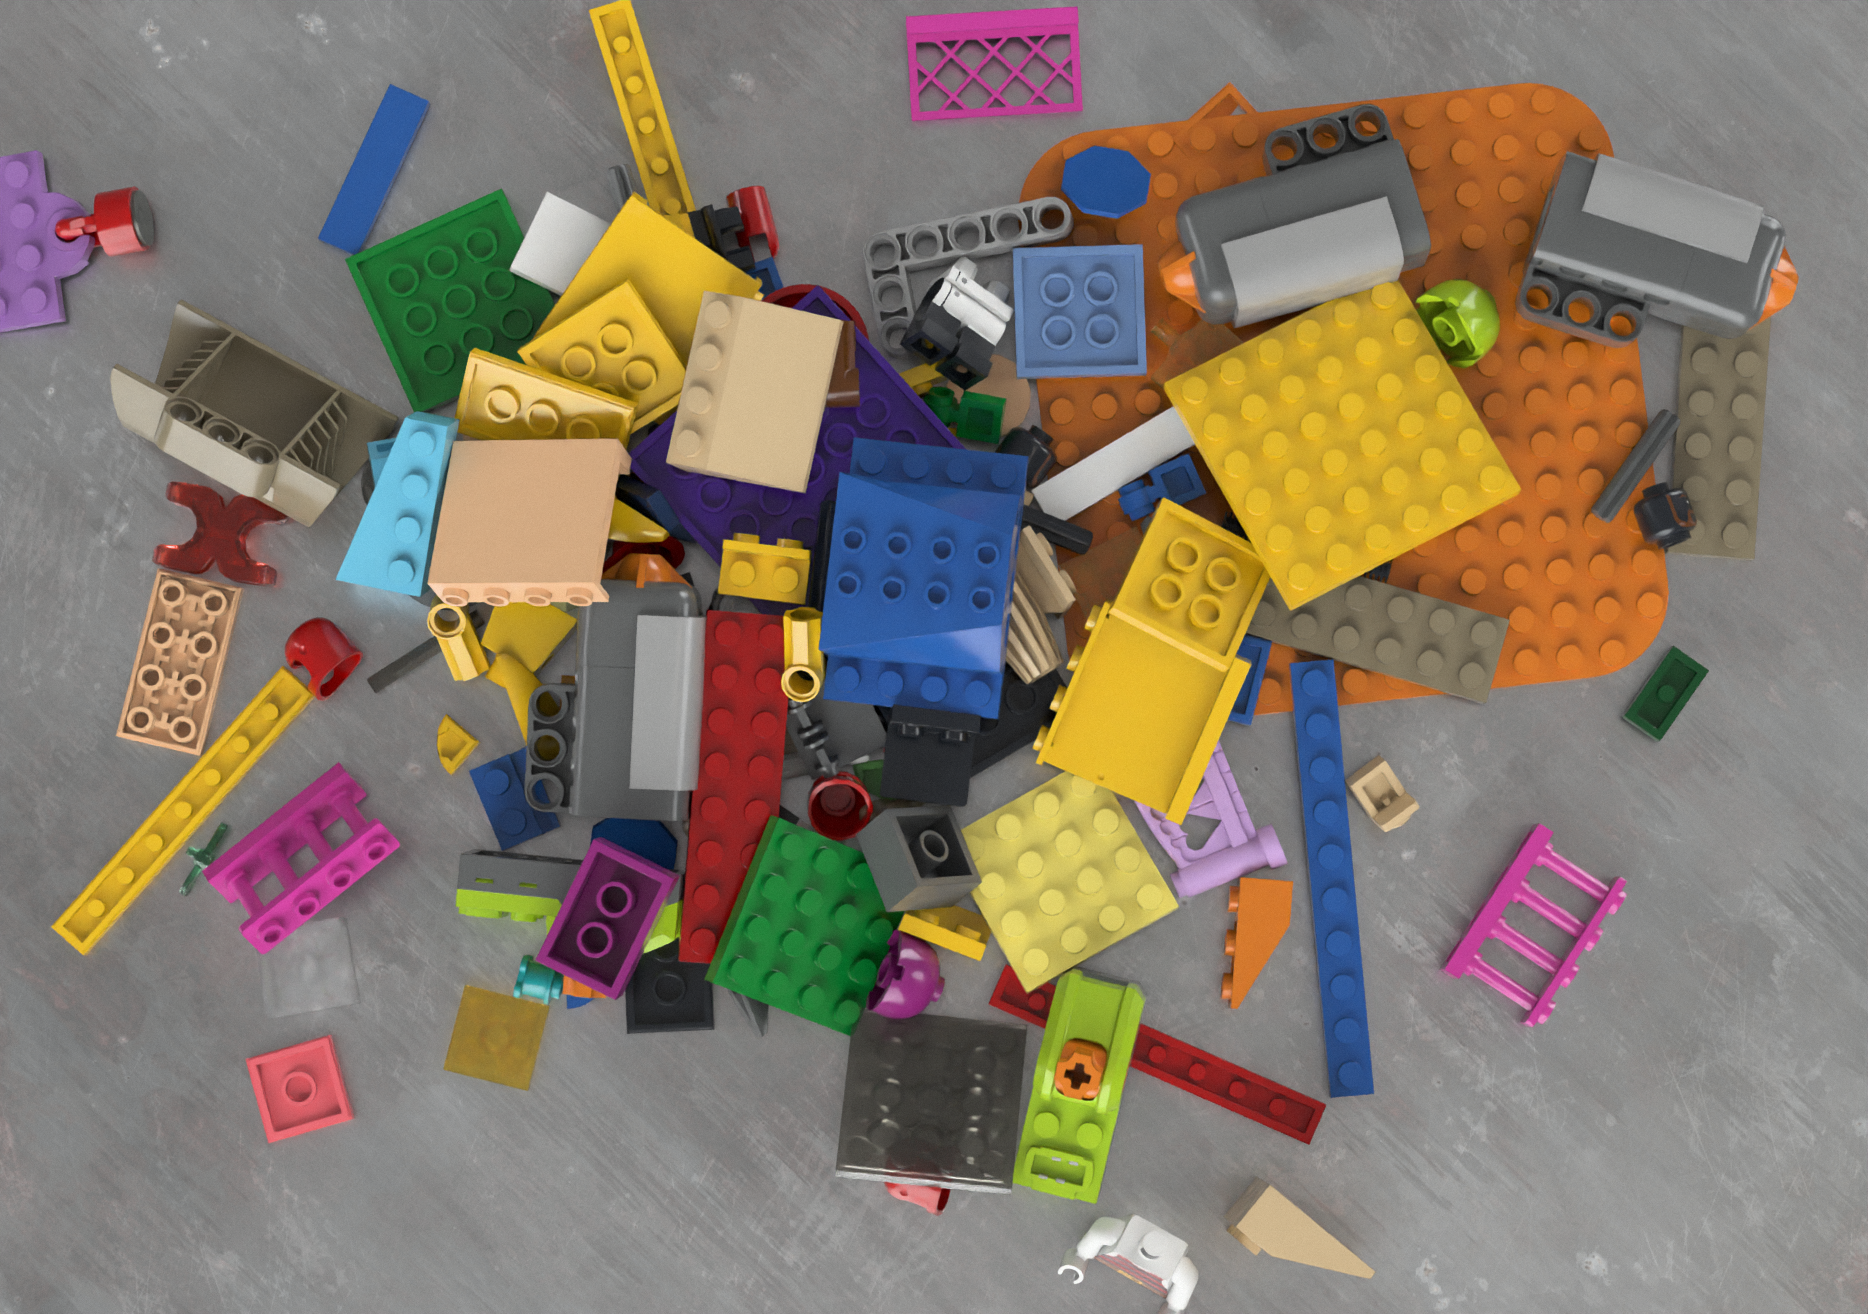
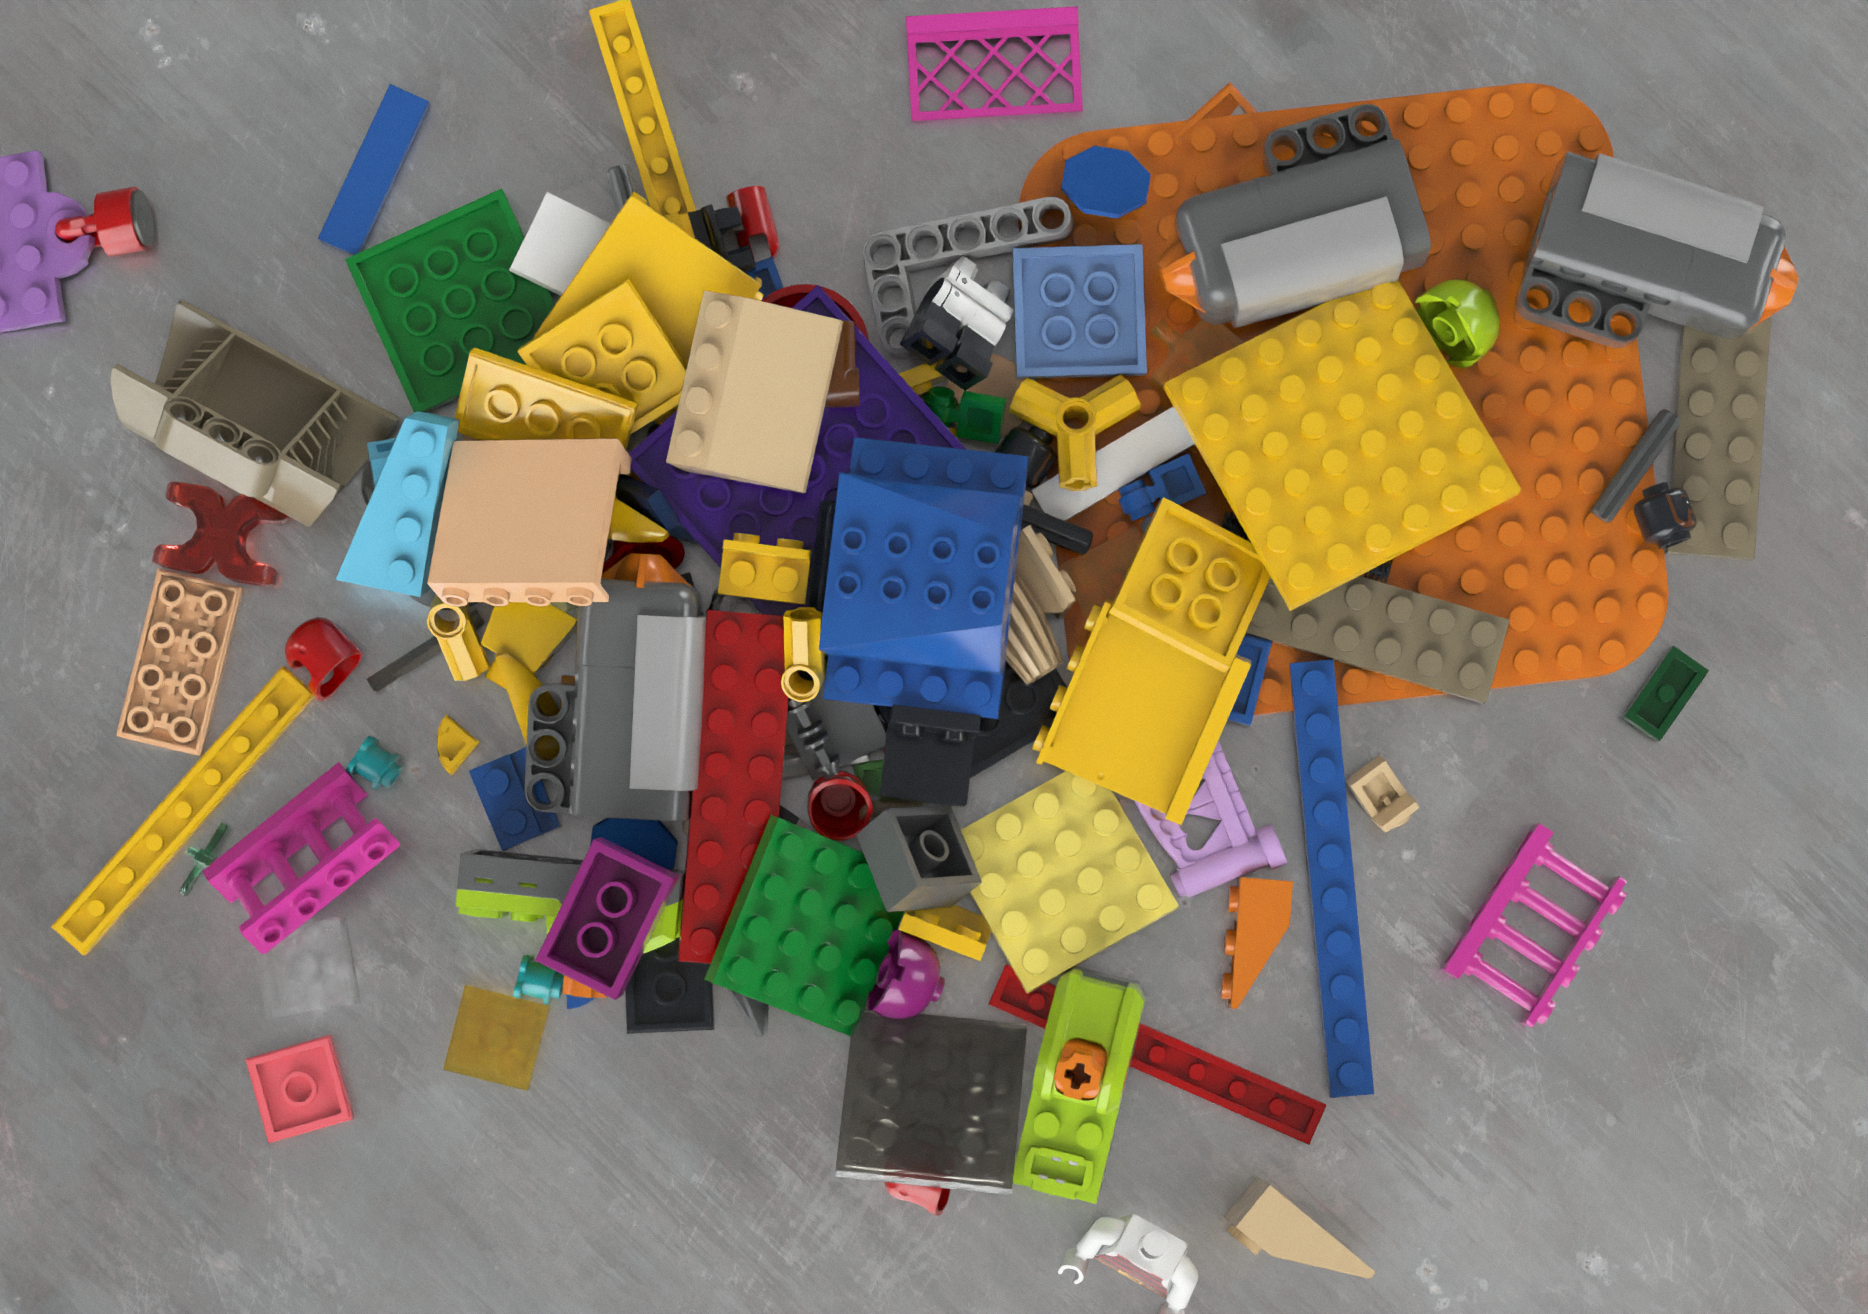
none -> teal brick [345,735,403,791]
none -> yellow piece [1009,374,1141,491]

